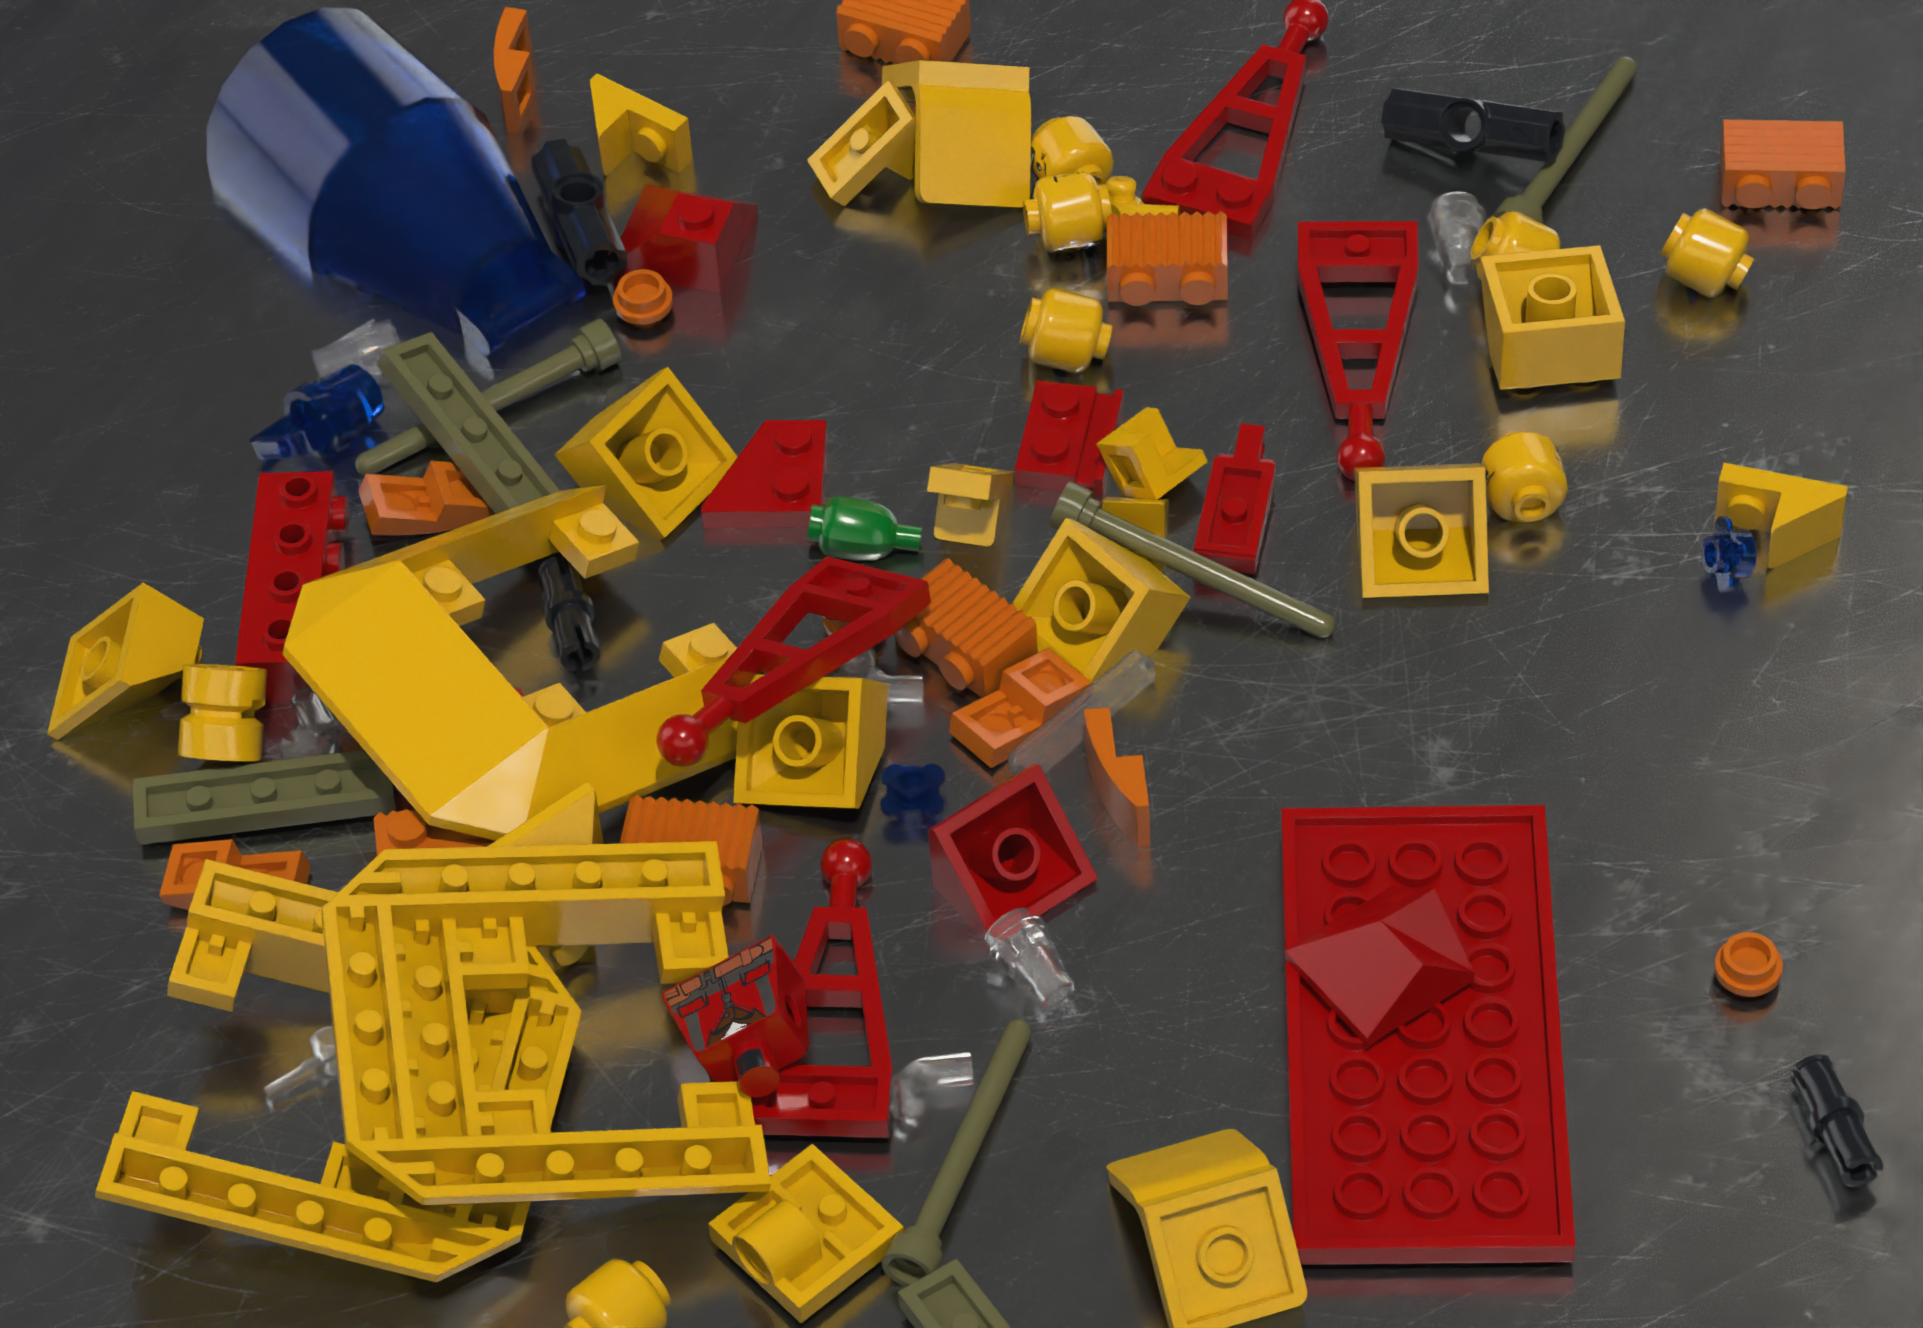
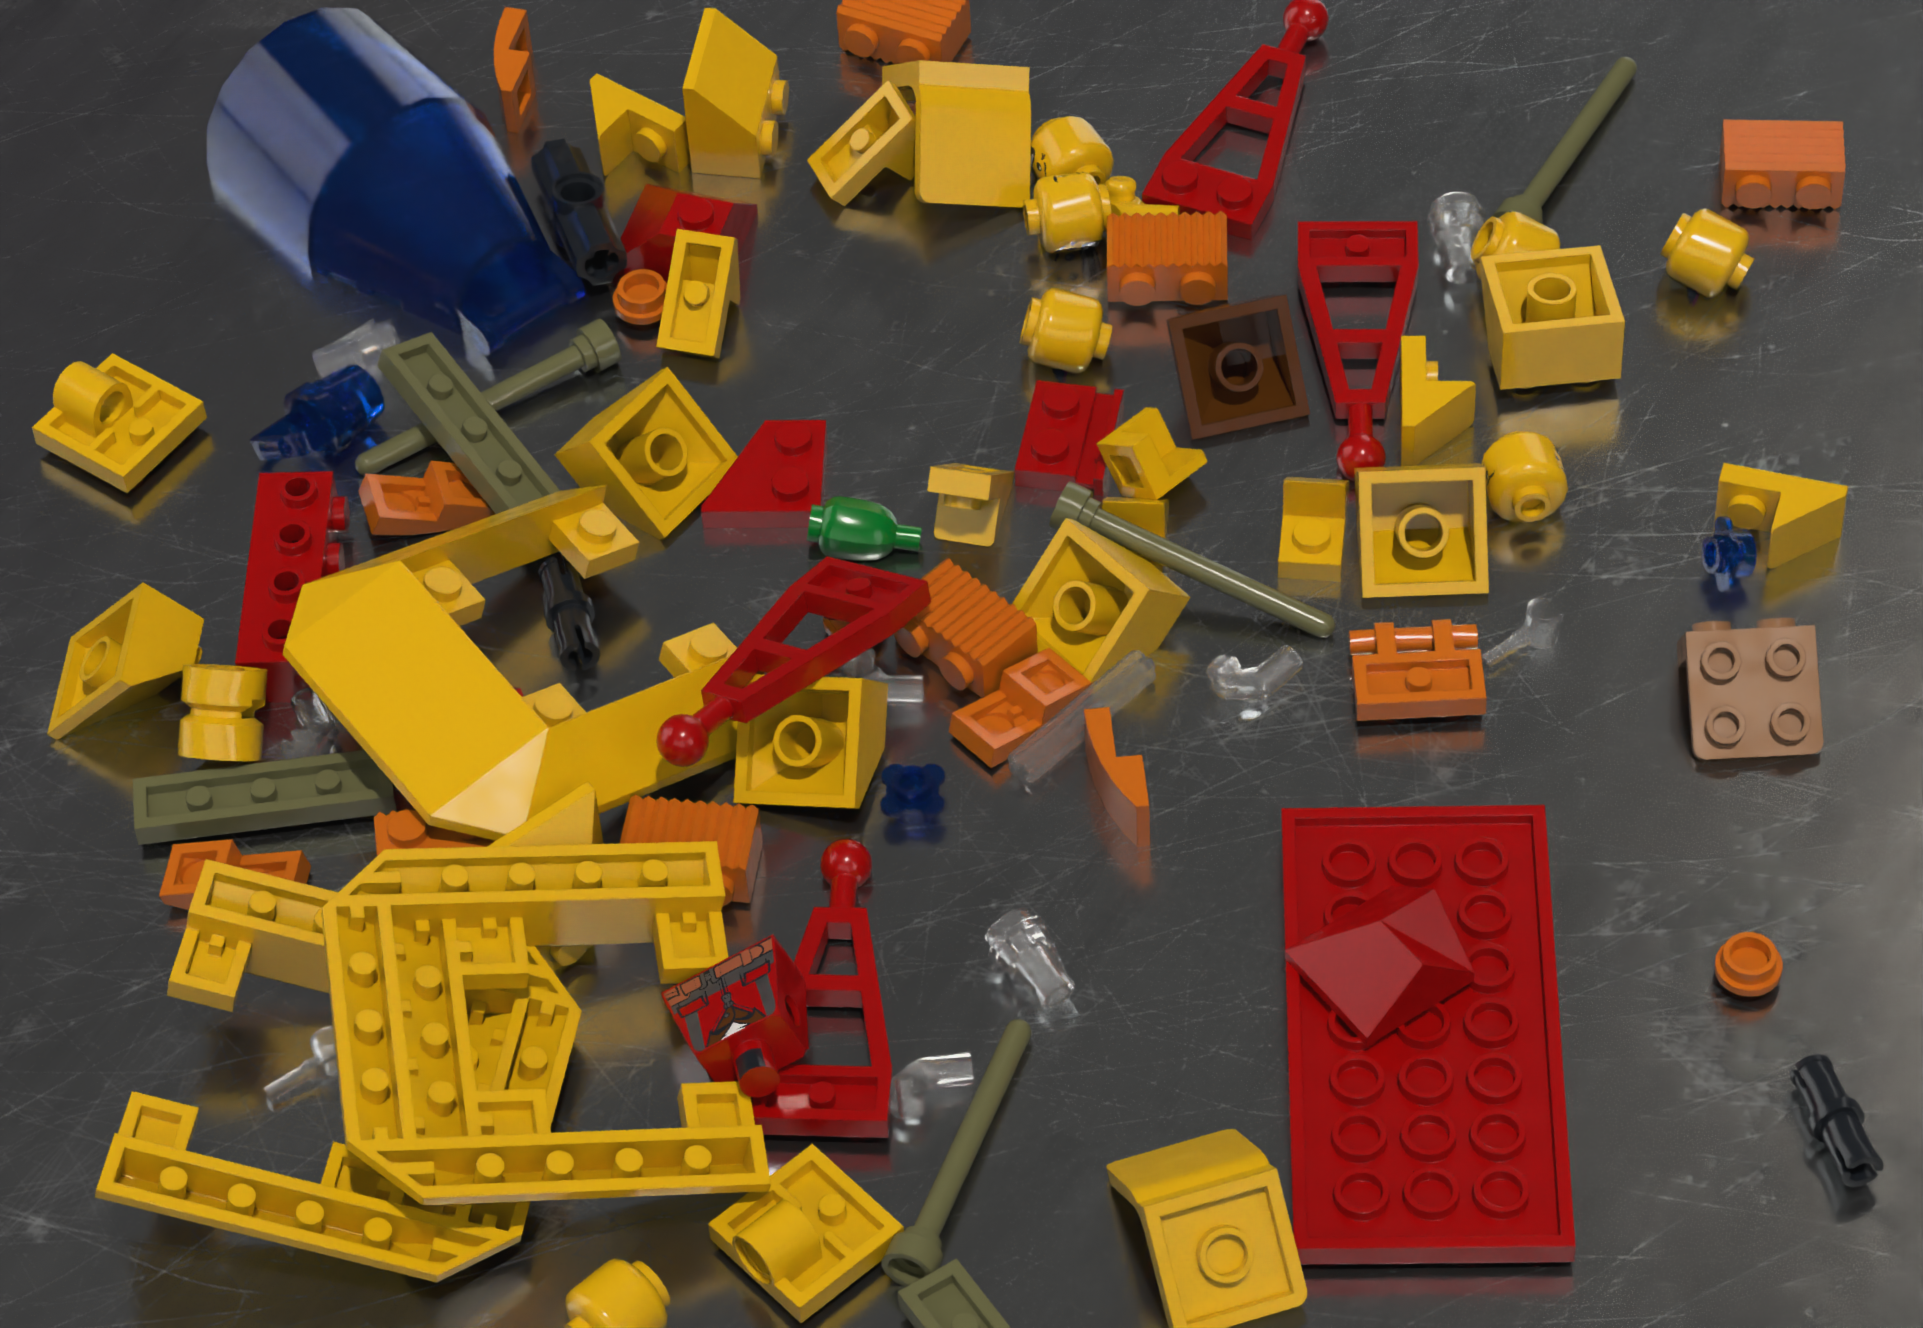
red slope [928,764,1098,945] -> none
red hinge [1193,423,1276,574] -> none
black piece [1381,88,1566,163] -> none
none -> yellow plate [32,353,207,493]
none -> yellow slope [656,229,740,359]
none -> yellow slope [682,8,789,179]
none -> reddish brown slope [1166,294,1310,440]
none -> clear arm [1206,645,1303,701]
none -> yellow slope [1278,477,1349,582]
none -> orange plate [1348,619,1487,721]
none -> yellow slope [1400,336,1476,466]
none -> clear hand [1481,598,1564,669]
none -> medium nougat bracket [1677,617,1824,761]

